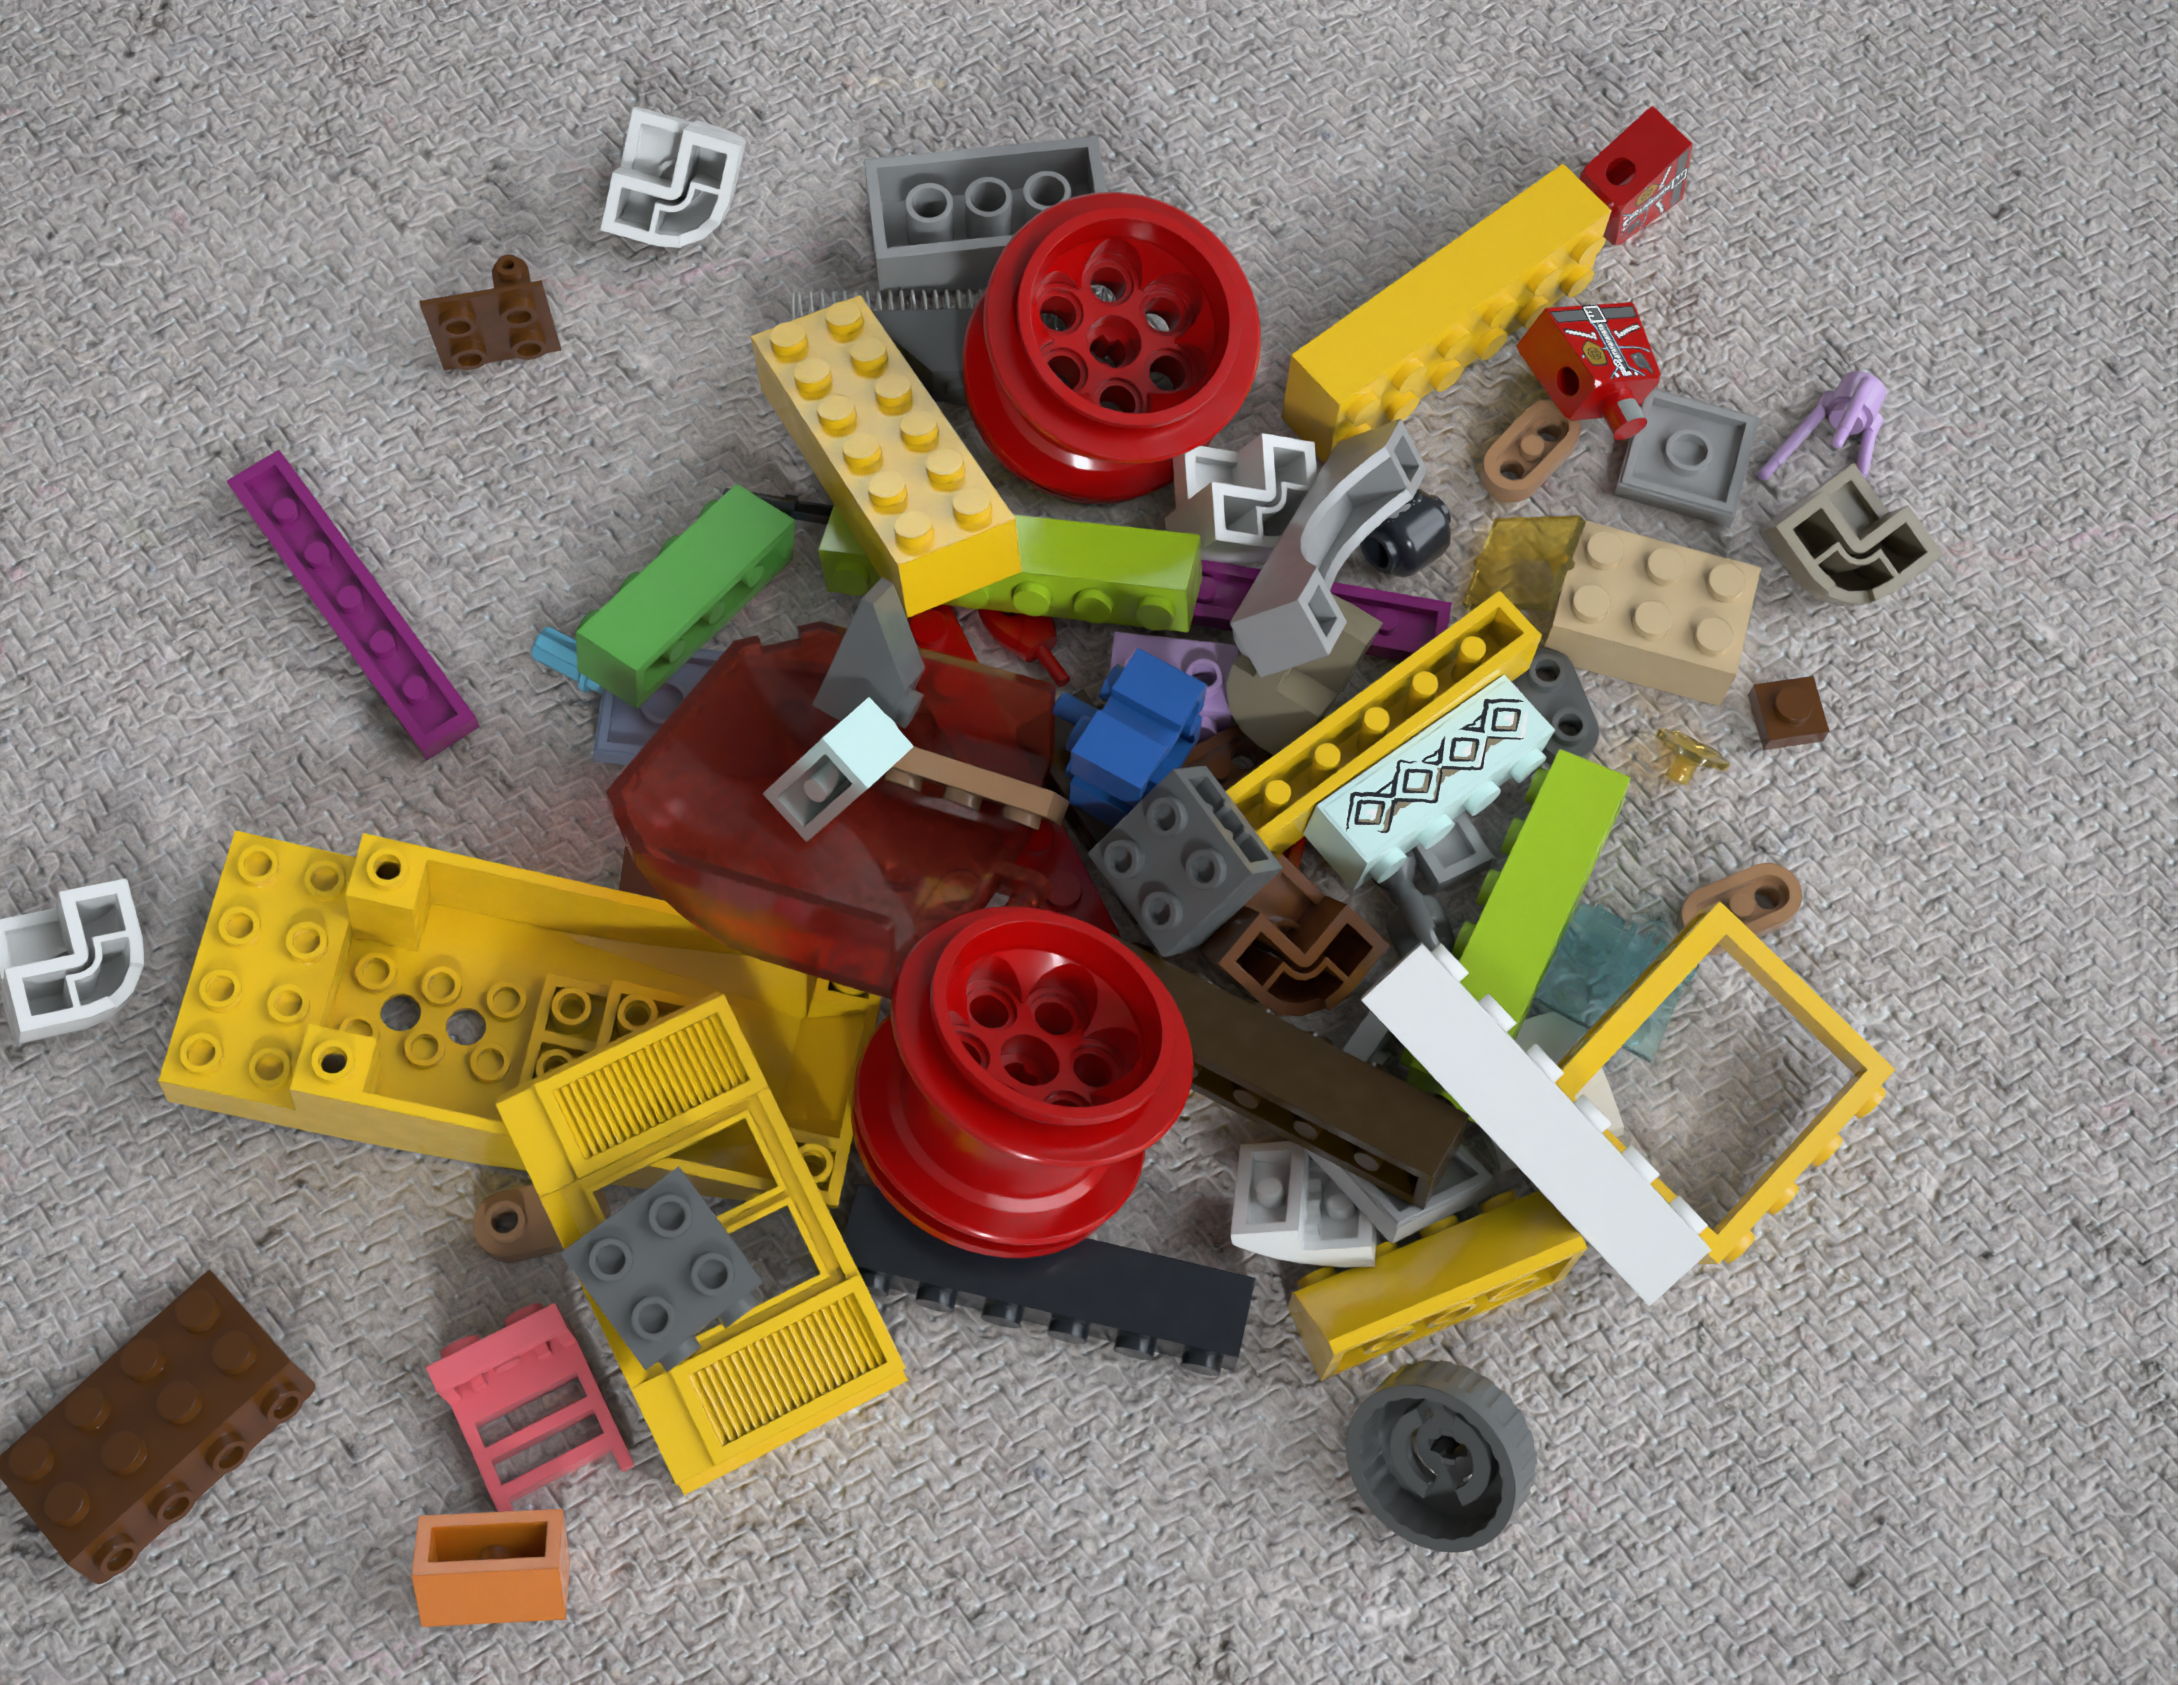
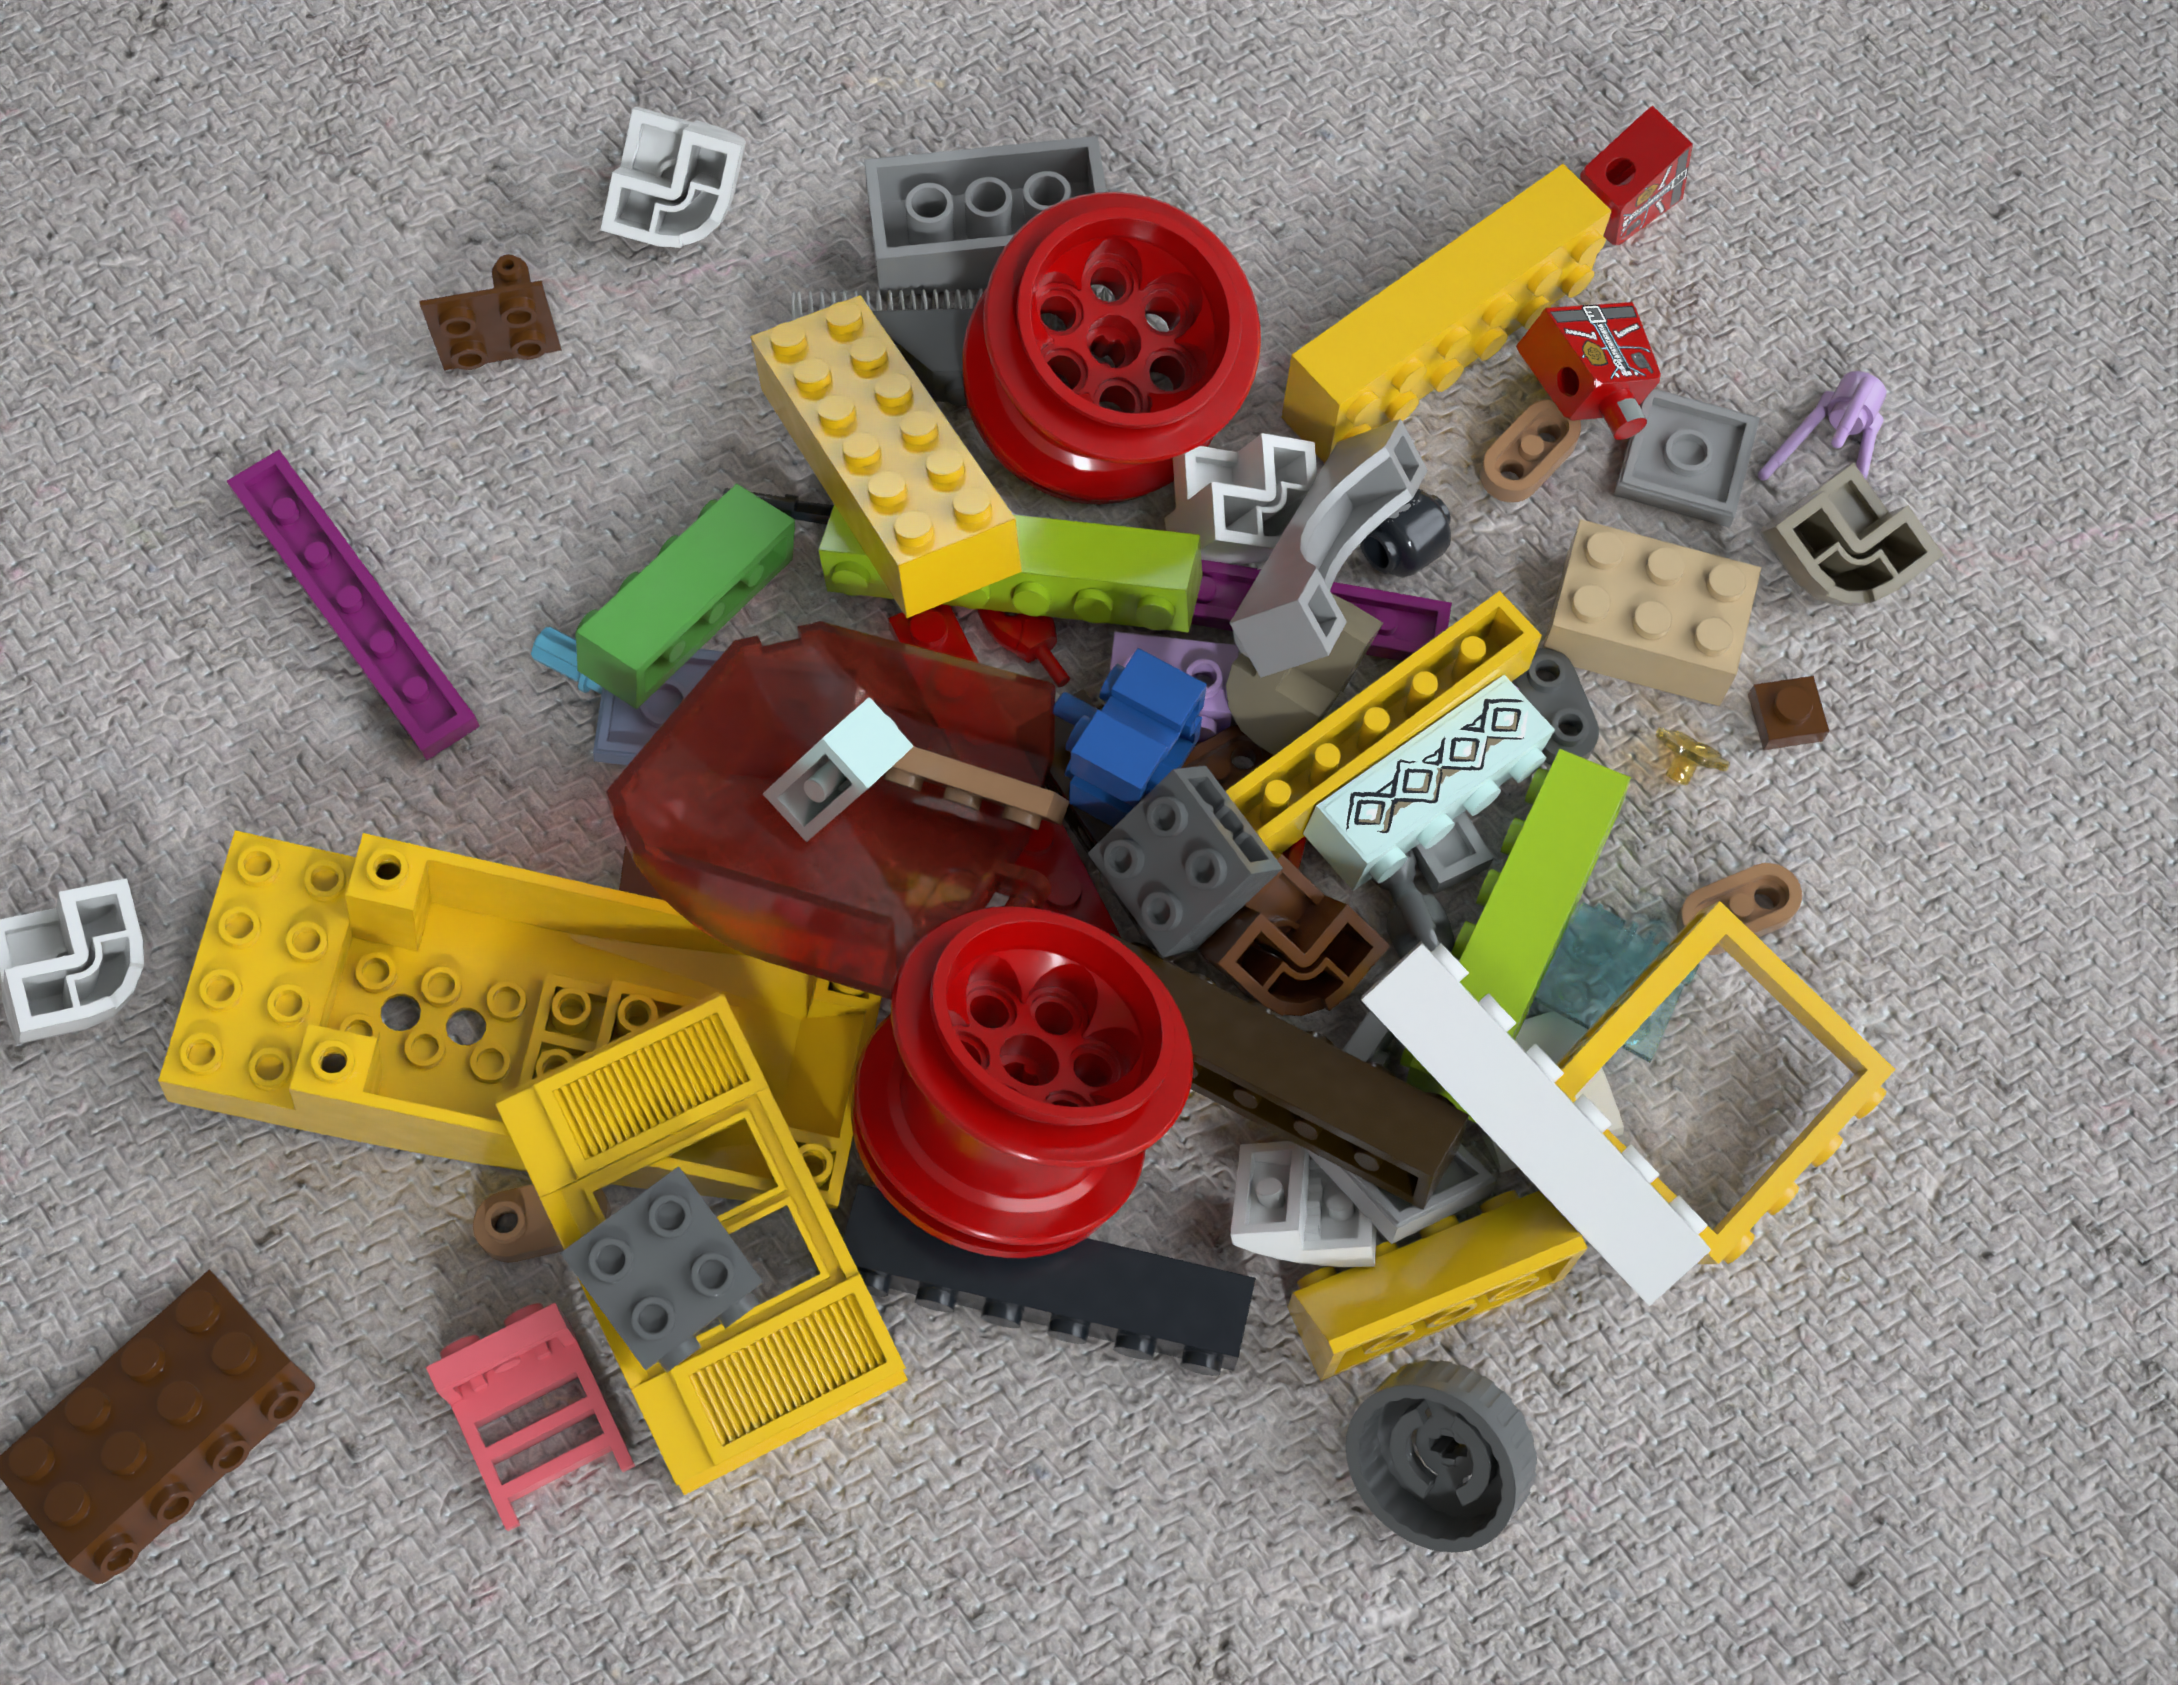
orange brick [411,1509,570,1627] -> none
dark grey slope [812,578,925,728] -> none
clear yellow piece [1462,515,1586,610] -> none

